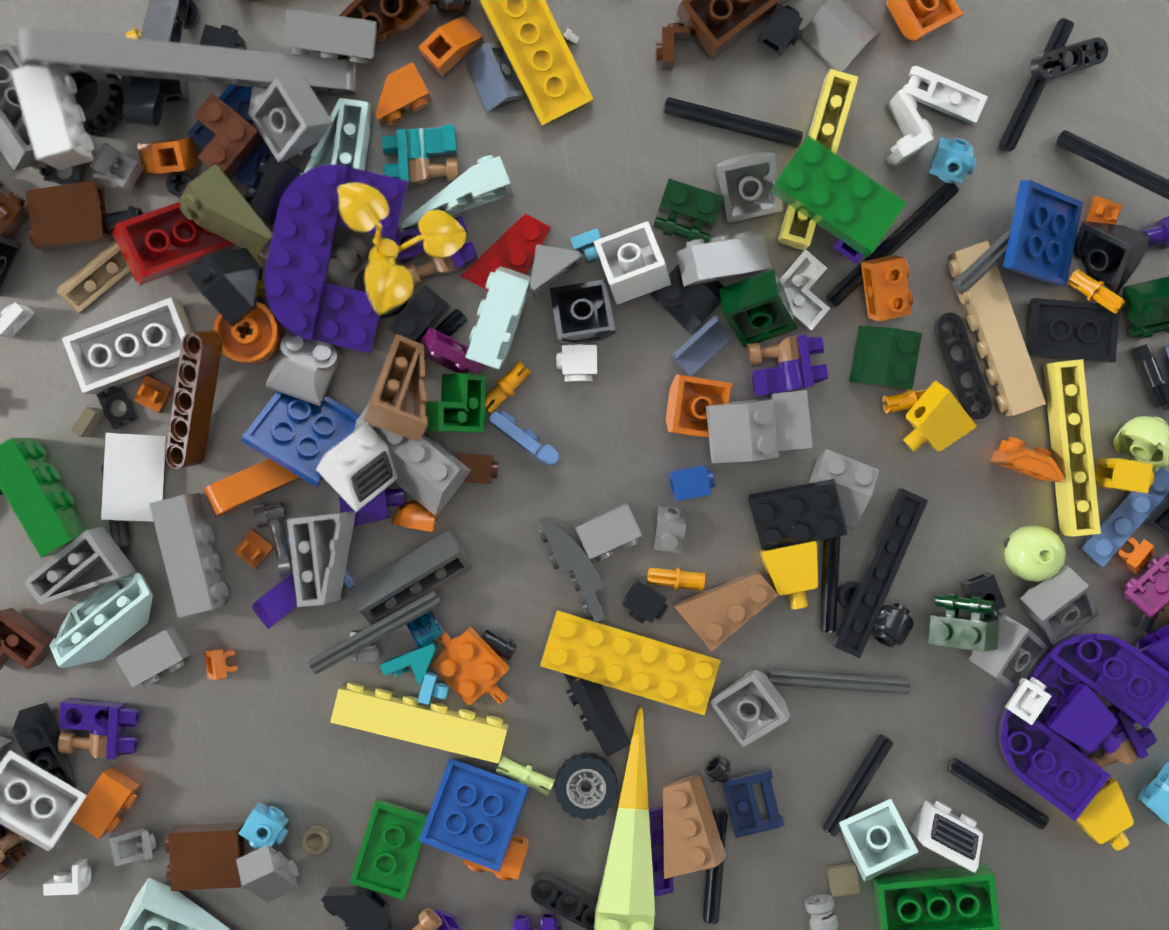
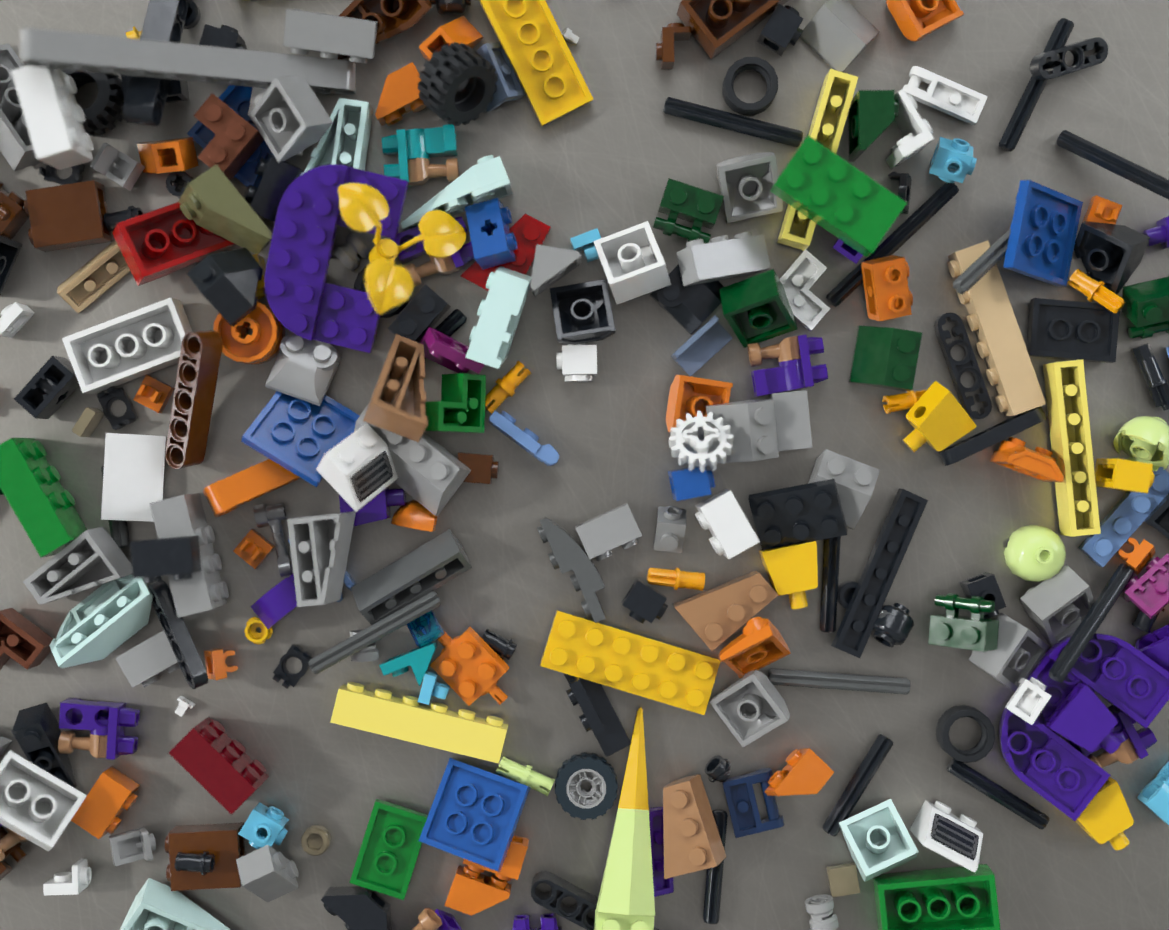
none -> black brick [14,355,79,419]
none -> black piece [130,535,201,583]
none -> black beam [148,580,208,689]
none -> dark red brick [169,717,269,815]
none -> white piece [174,695,196,717]
none -> black pin [175,851,215,875]
none -> yellow plate [244,617,273,644]
none -> black piece [272,644,313,689]
none -> black tyre [418,42,498,126]
none -> orange slope [444,865,512,916]
none -> blue brick [465,197,518,270]
none -> white gear [669,411,733,472]
none -> white brick [694,489,760,559]
none -> orange slope [719,617,791,679]
none -> black tyre [722,57,778,116]
none -> orange slope [764,748,834,796]
none -> dark green slope [848,90,899,162]
none -> black piece [888,172,912,214]
none -> black tyre [936,705,995,763]
none -> black beam [939,406,1047,466]
none -> black axle [1048,563,1134,683]

